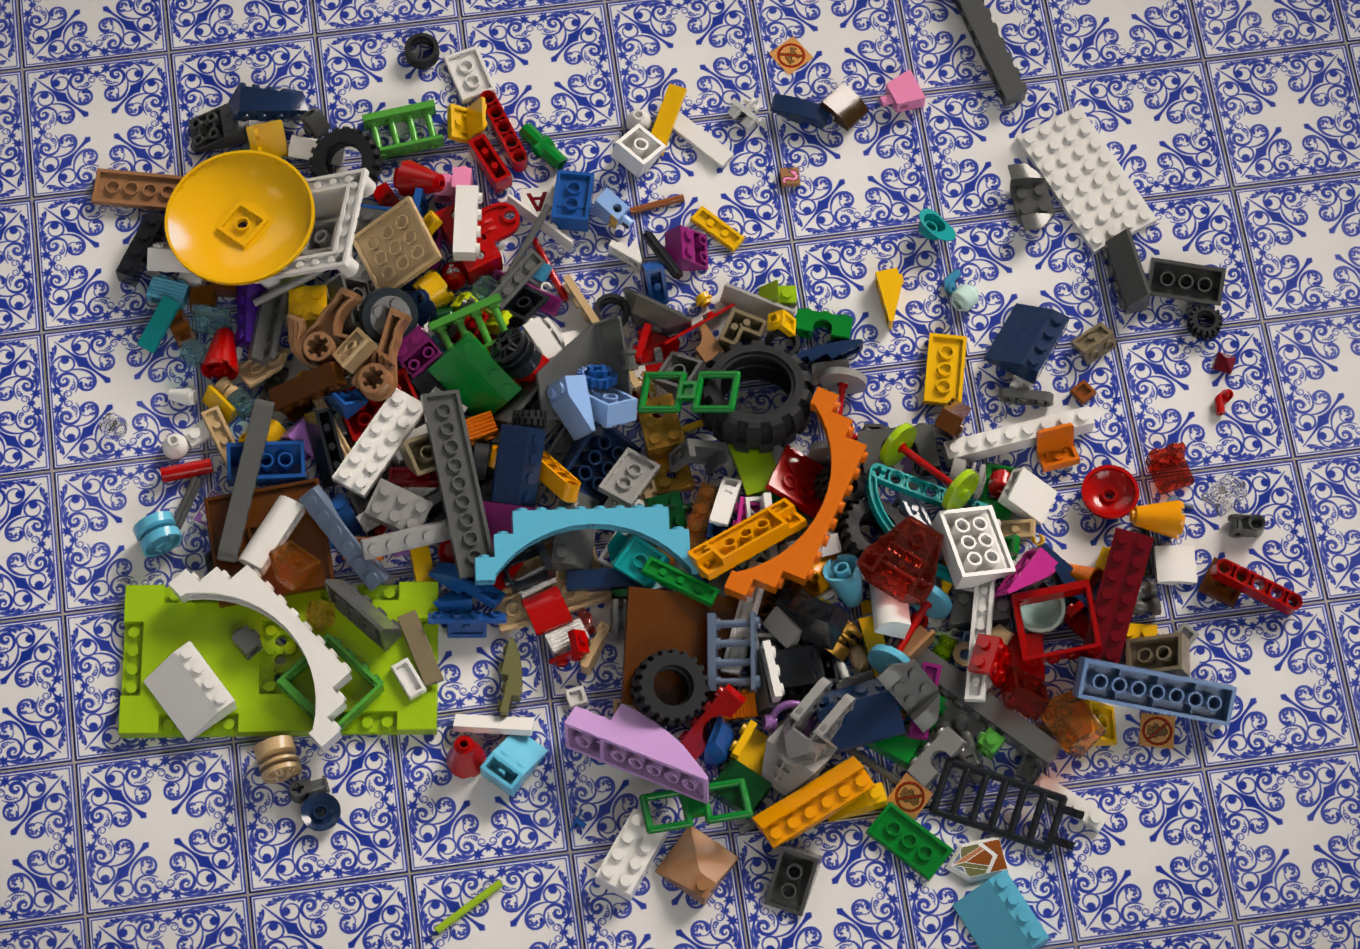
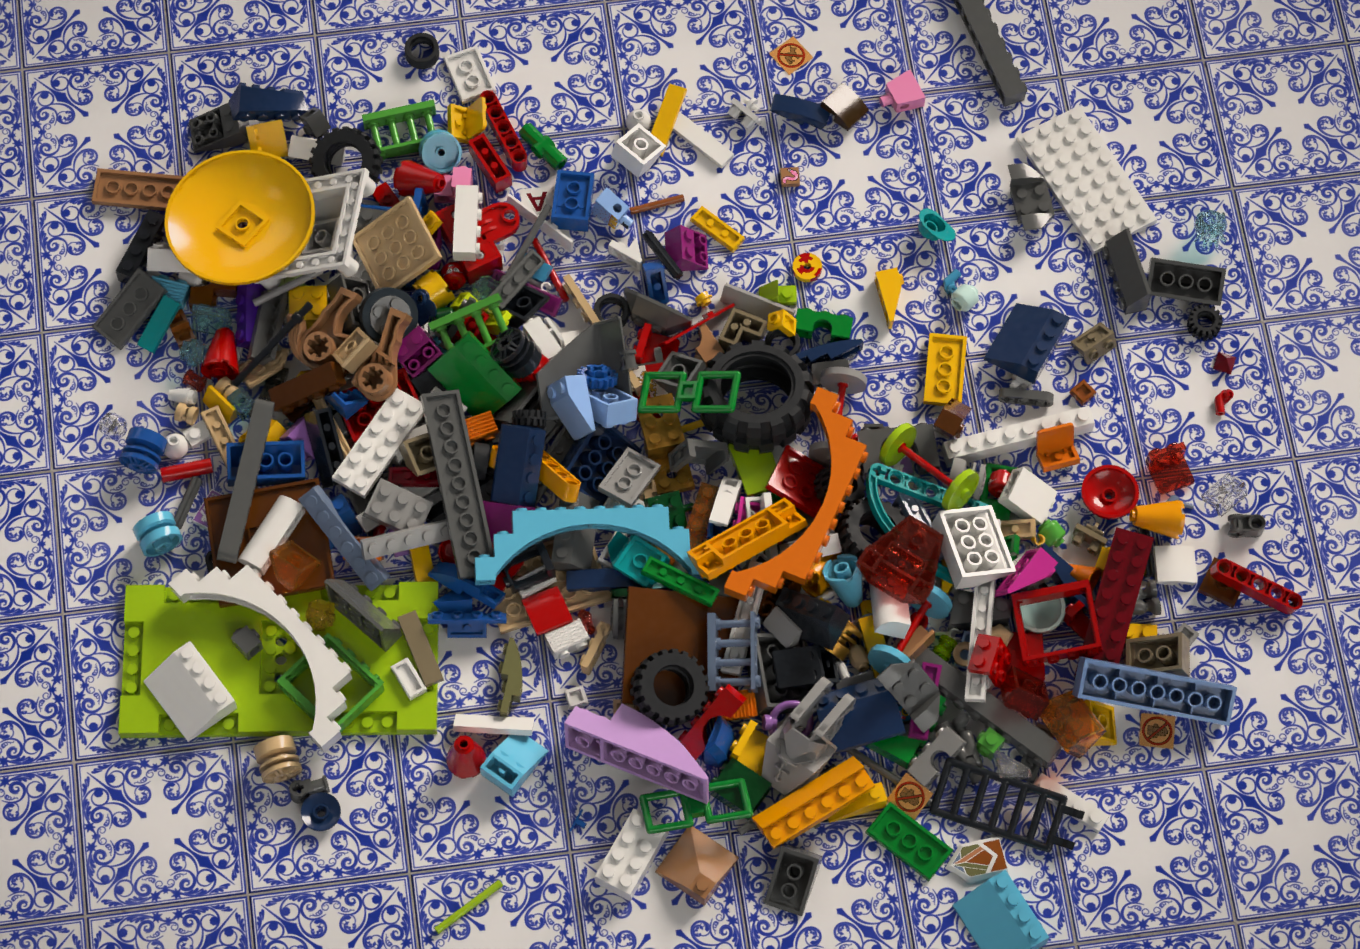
red bracket [548,629,590,668] -> none
white plate [760,640,785,703] -> none
none -> dark grey tile [92,268,168,350]
none -> blue wheel [119,427,168,474]
none -> tan wheel [174,402,199,426]
none -> clear red bush [182,369,208,392]
none -> black bar [232,302,313,387]
none -> medium azure wheel [418,129,462,173]
none -> yellow piece [792,253,822,283]
none -> clear slope [994,750,1032,779]
none -> bright green head [1037,519,1066,548]
none -> dark tan hips [1071,522,1108,556]
none -> clear light blue hair [1194,210,1227,249]

